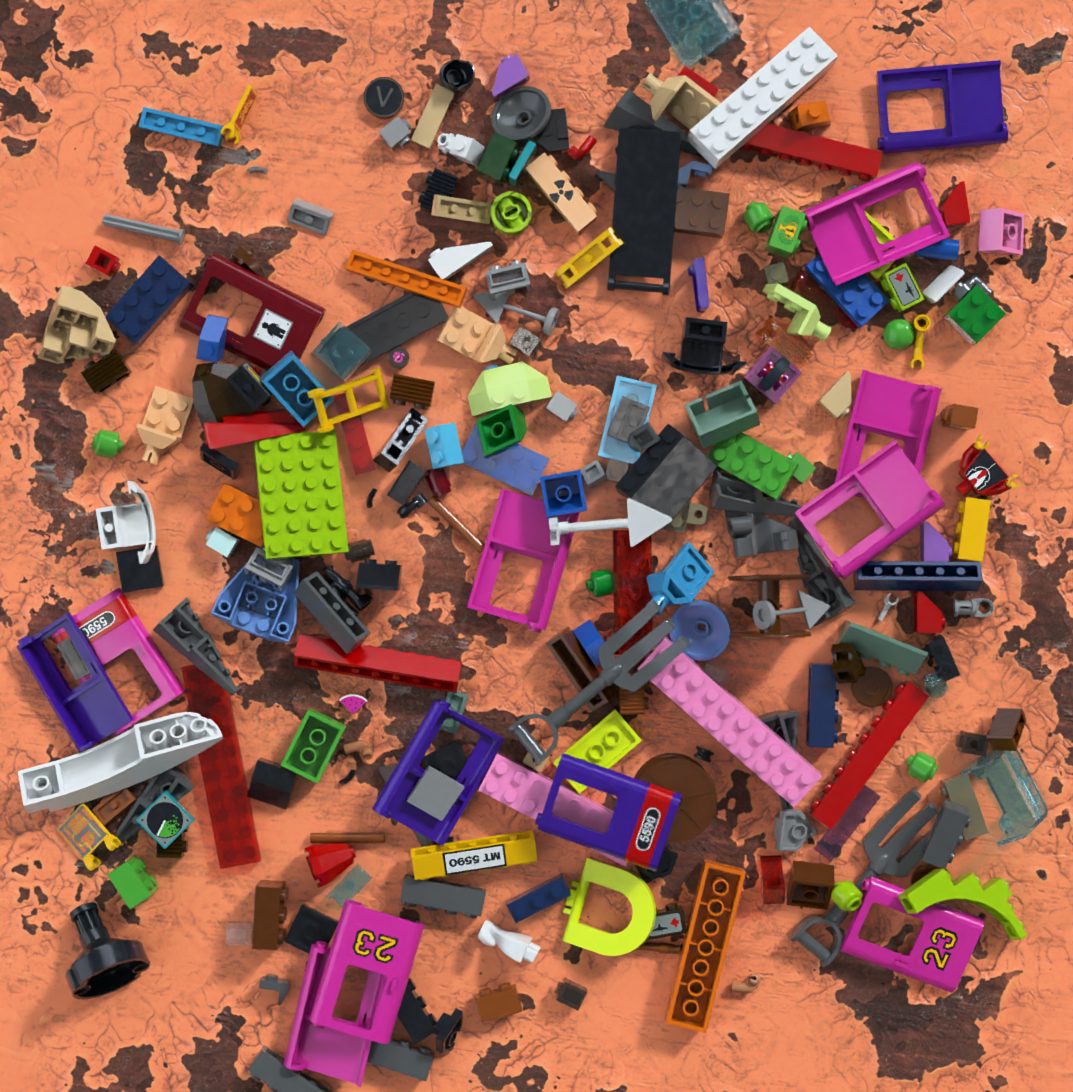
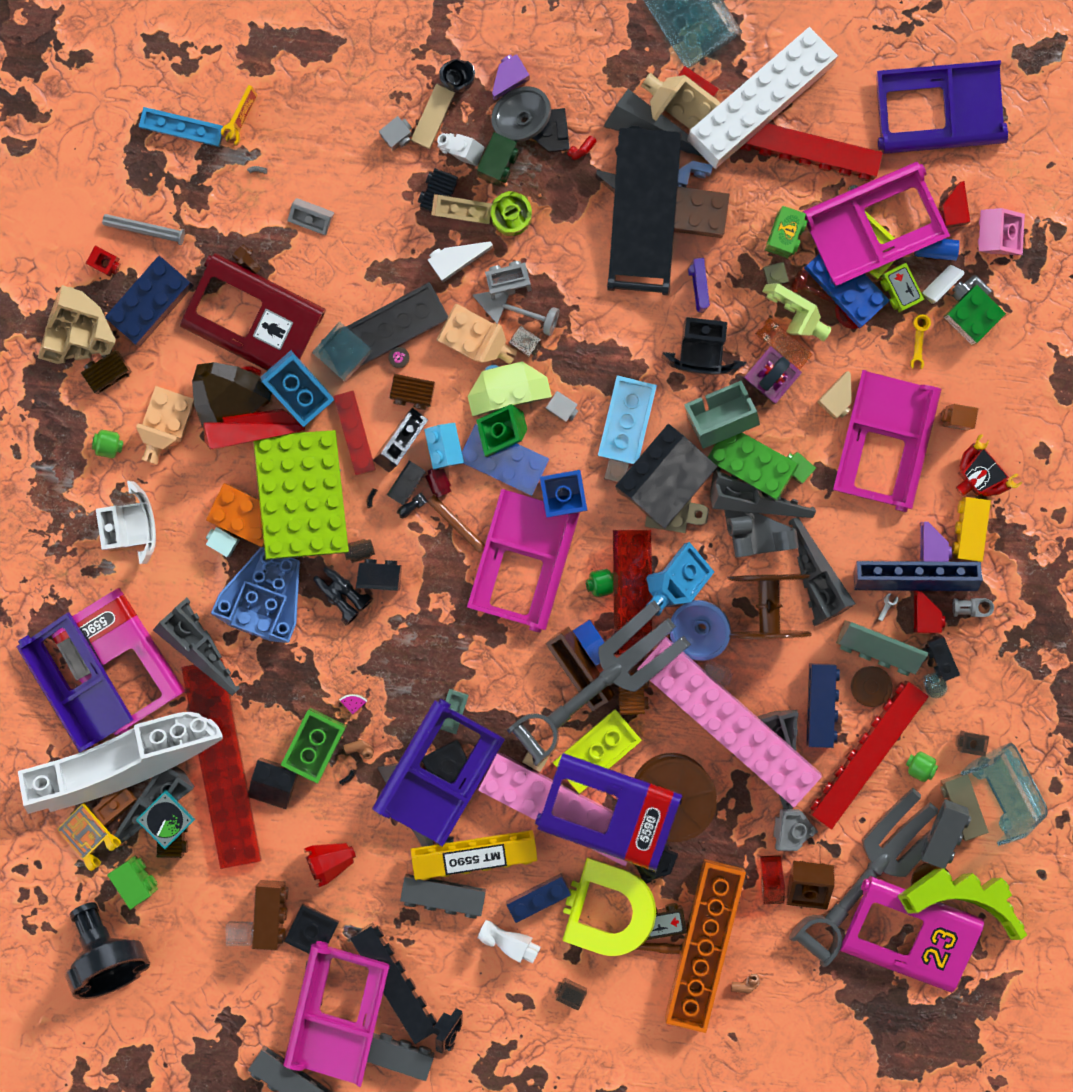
black tile [116,546,164,593] -> none
blue slope [196,314,229,363] -> none
black tile [200,443,239,480] -> none
black panel [226,362,273,410] -> none
light grey window [244,547,293,592] -> none
dark grey plate [259,974,290,1006] -> none
dark grey brick [294,571,370,654] -> none
red brick [294,635,462,693] -> none
yellow piece [308,368,390,433] -> none
dark orange piece [310,833,385,843] -> none
dark pink piece [310,899,425,1044] -> none
clear light blue panel [327,863,372,908] -> none
orange plate [345,250,468,308] -> none
black tile [363,77,405,119] -> none
light grey tile [407,766,464,821] -> none
dark orange brick [475,982,522,1022] -> none
teal tile [509,141,536,187] -> none
light nougat brick [525,152,597,235] -> none
white piece [549,498,672,547] -> none
yellow plate [554,227,624,289] -> none
light grey plate [580,460,608,488] -> none
plate [607,396,650,443] -> none
dark grey plate [628,422,660,452] -> none
black bush [693,746,714,763] -> none
bright green head [743,202,774,233] -> none
light grey piece [753,590,831,630] -> none
orange torso [788,100,831,132] -> none
dark pink piece [795,439,945,579] -> none
tile [814,785,880,862] -> none
dark brown brick [831,643,866,683] -> none
lime head [831,881,862,912] -> none
bright green hair [883,319,915,351] -> none
reddish brown brick [987,708,1026,751] -> none

